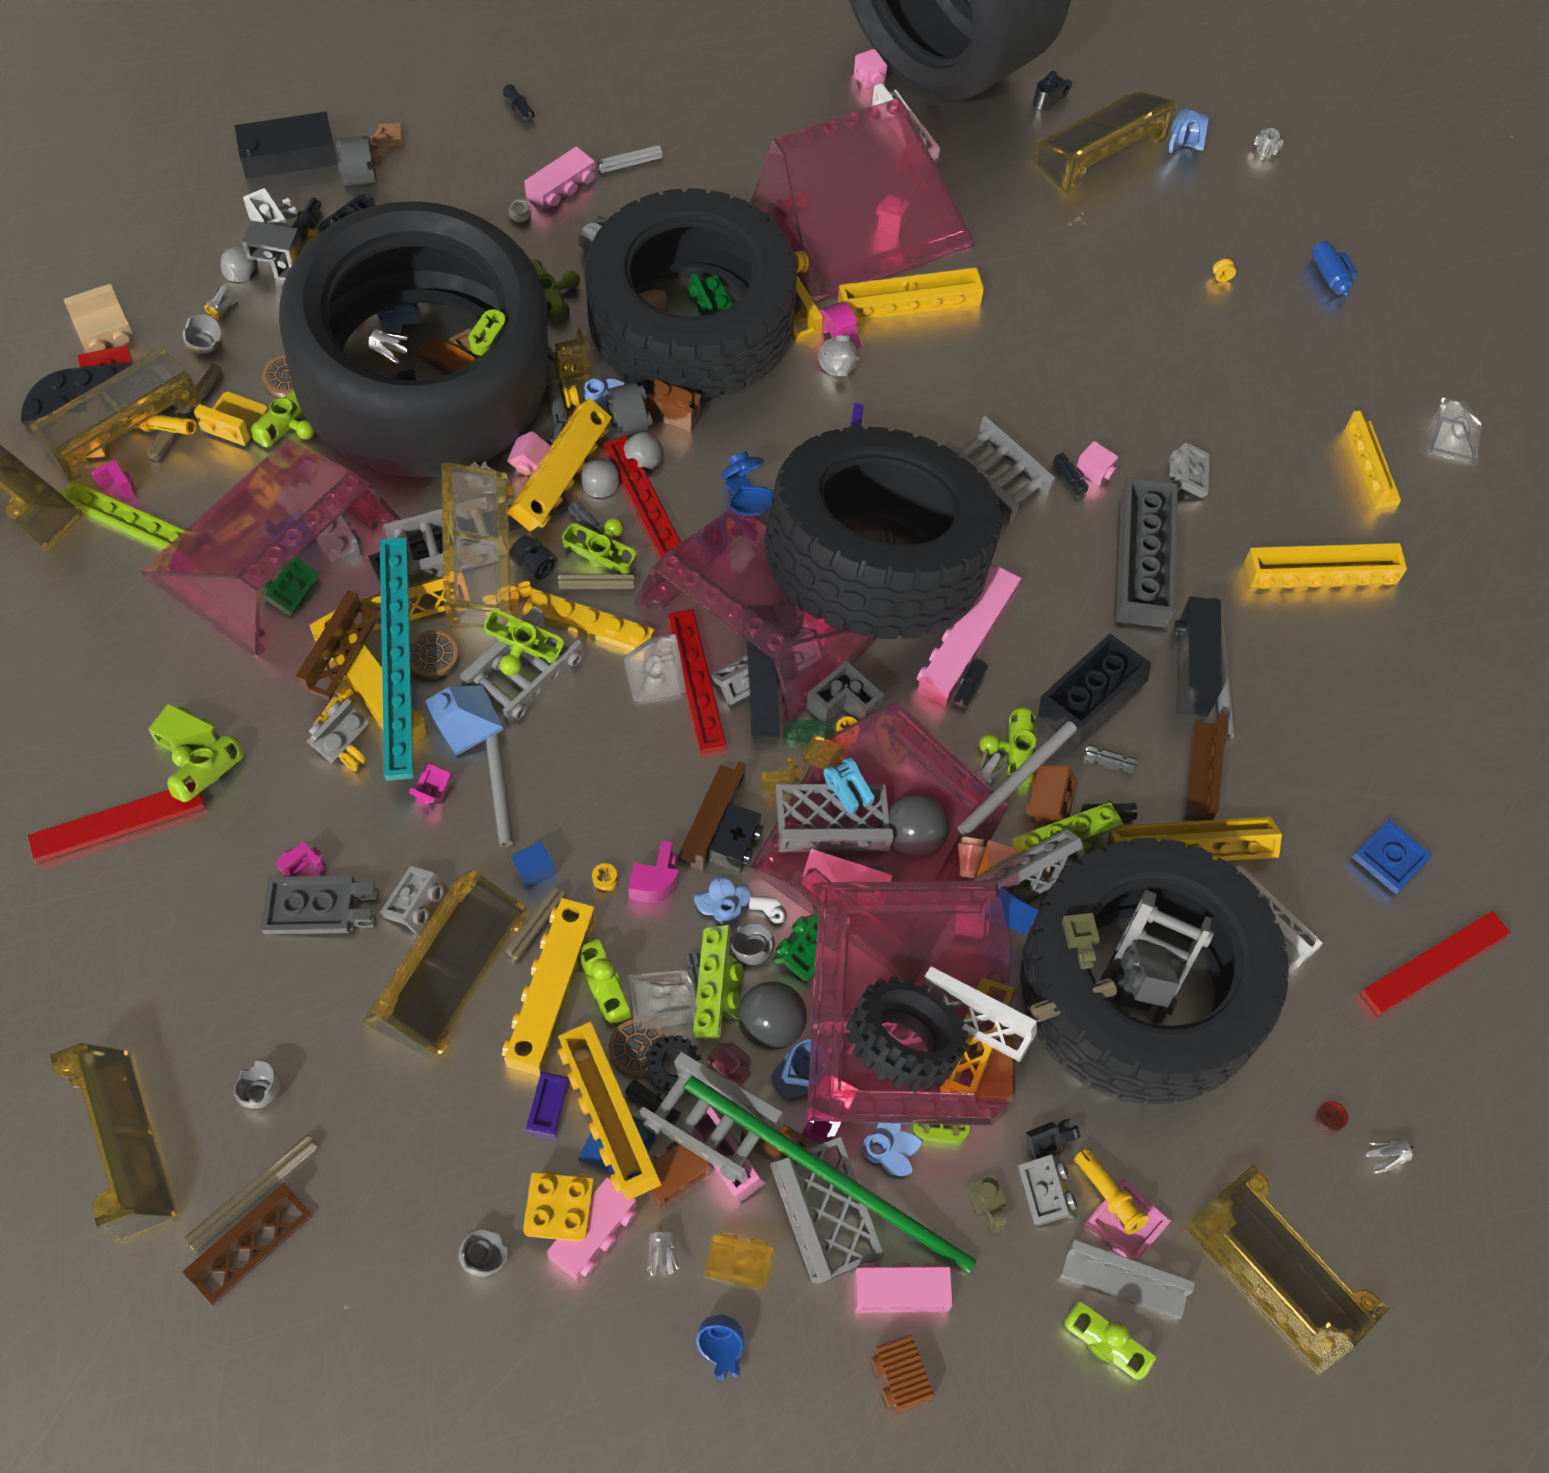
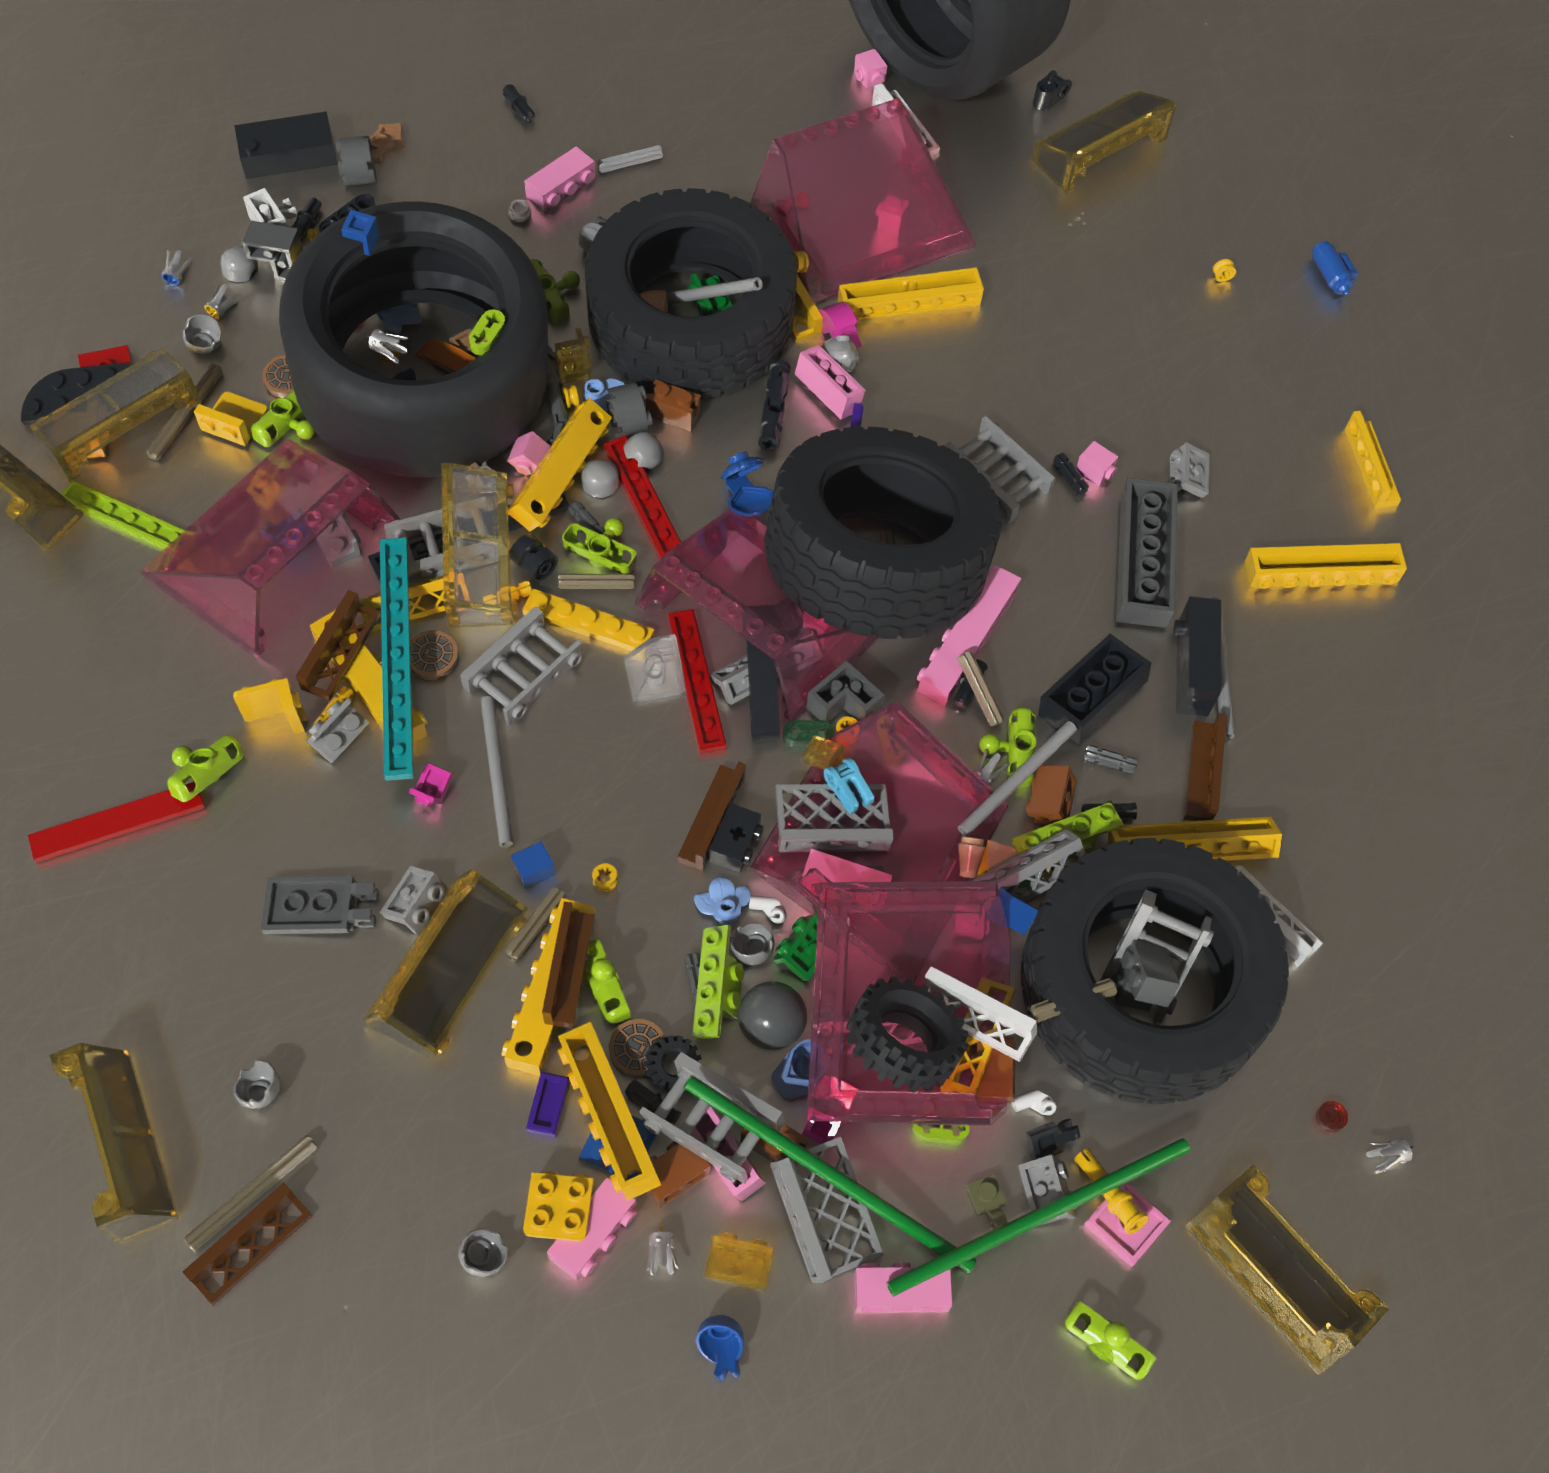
tan panel [63,283,135,353] -> none
dark pink bracket [92,460,135,500] -> none
yellow pin [122,407,197,435] -> none
lime slope [148,704,219,751] -> none
green bracket [260,555,320,616] -> none
dark pink bracket [276,841,325,877] -> none
yellow bush [338,745,366,772] -> none
medium blue slope [425,685,504,755] -> none
lime piece [484,609,564,676] -> none
clear slope [627,971,697,1030] -> none
dark pink brick [628,841,679,903] -> none
clear pink head [707,1042,751,1085] -> none
clear yellow bracket [760,756,800,796] -> none
light blue plate [862,1116,922,1176] -> none
dark orange brick [871,1334,934,1414] -> none
dark grey piece [888,794,949,859] -> none
light grey fence [1060,1240,1195,1320] -> none
olive plate [1062,913,1100,969] -> none
medium blue helmet [1169,108,1209,154] -> none
light grey gear [1254,128,1284,157] -> none
blue plate [1352,819,1433,894] -> none
red tile [1360,911,1511,1016] -> none
clear slope [1427,398,1481,464] -> none
none -> flat silver piece [161,250,192,285]
none -> yellow bracket [233,678,307,734]
none -> blue panel [341,210,379,256]
none -> reddish brown fence [542,901,595,1028]
none -> light grey piece [666,277,763,305]
none -> black piece [758,360,791,451]
none -> bright pink brick [795,345,865,420]
none -> green piece [886,1138,1190,1297]
none -> dark tan axle [958,651,1004,726]
none -> white arm [1011,1090,1057,1116]

